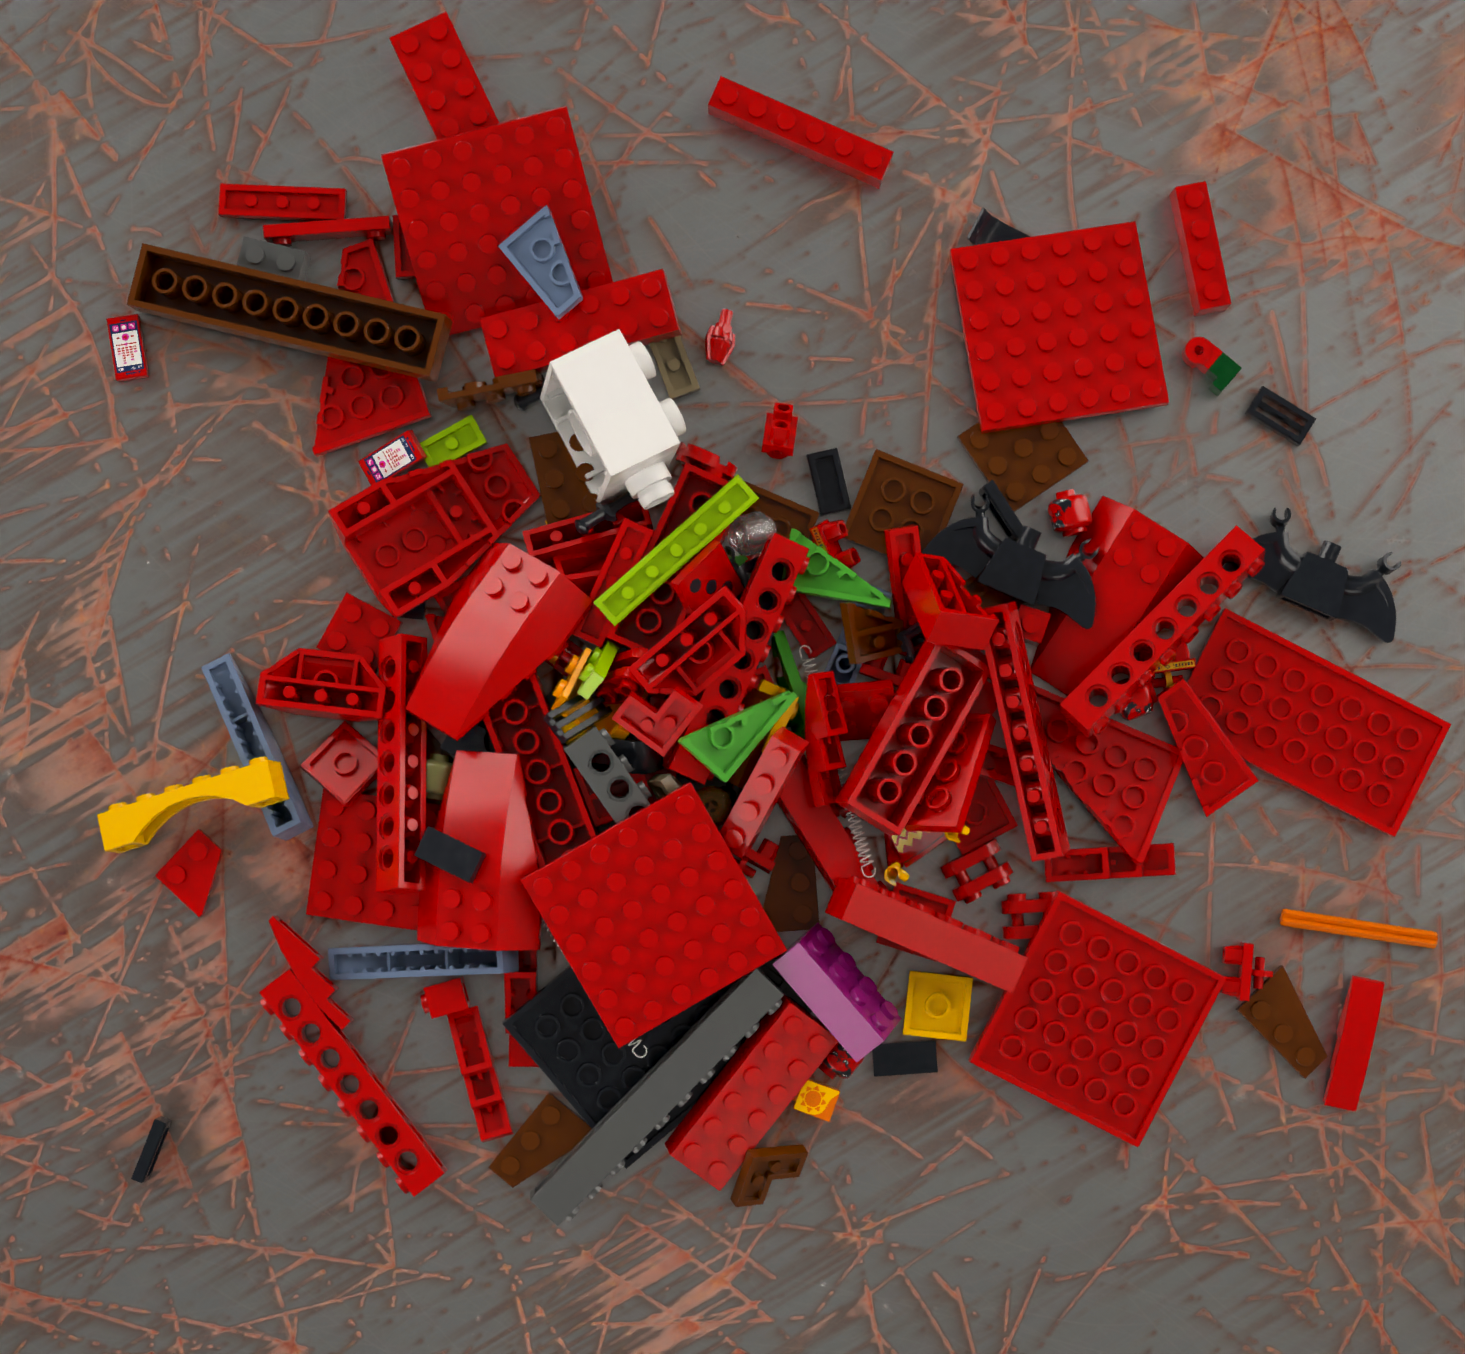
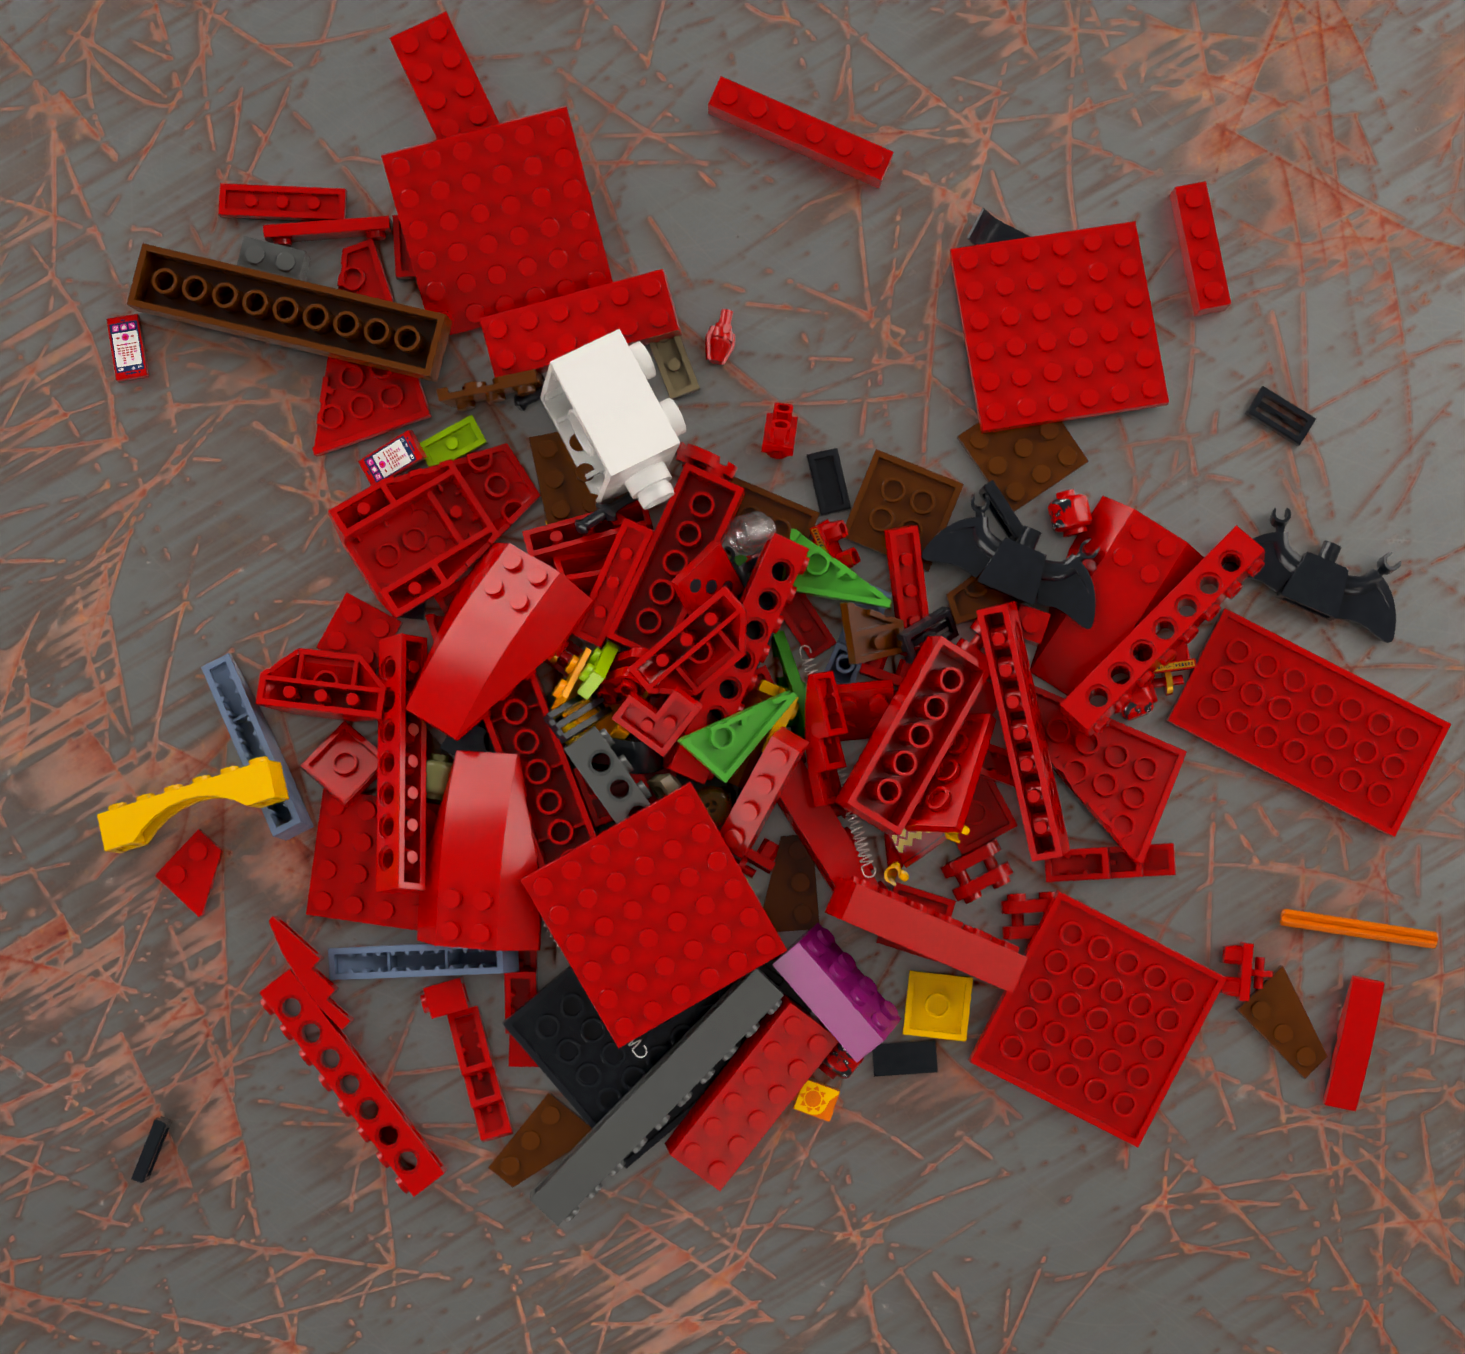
black tile [414,826,486,884] -> none
sand blue wing [498,205,583,320] -> none
lime tile [593,474,759,626] -> none
reddish brown plate [730,1144,808,1207] -> none
red wedge [902,552,999,650] -> none
red wing [1157,677,1259,817] -> none
leg [1182,337,1242,397] -> none

